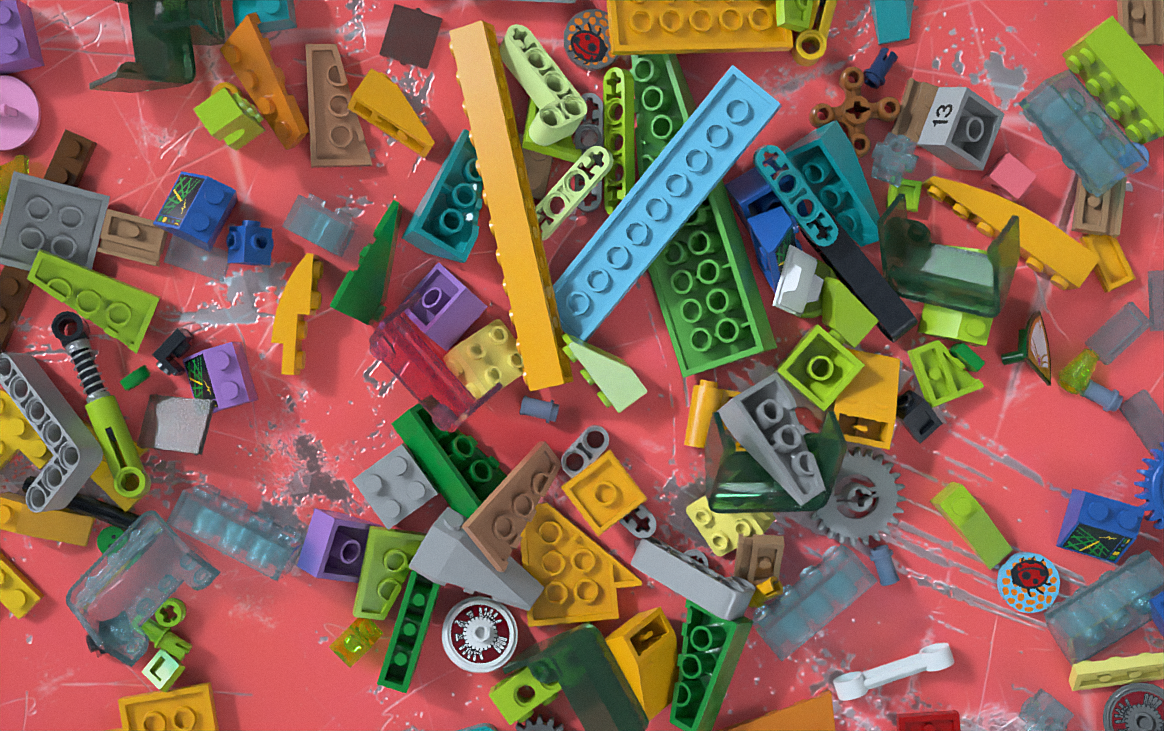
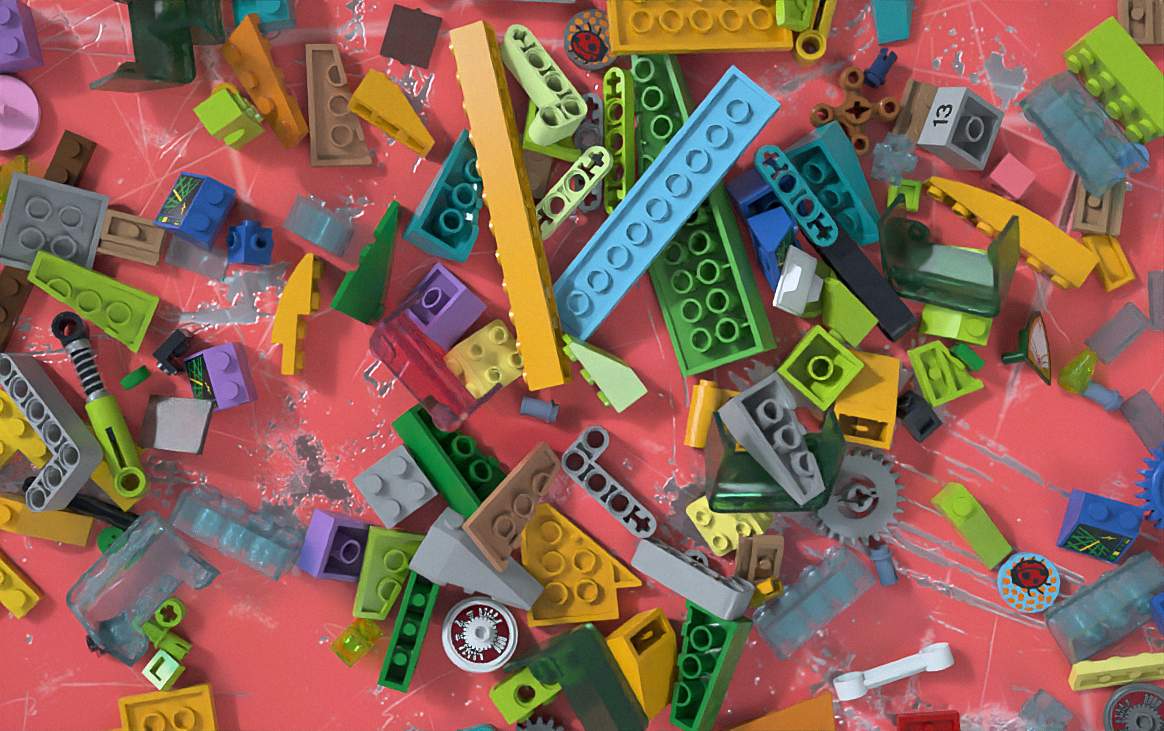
light orange tile [561,450,647,537] -> none

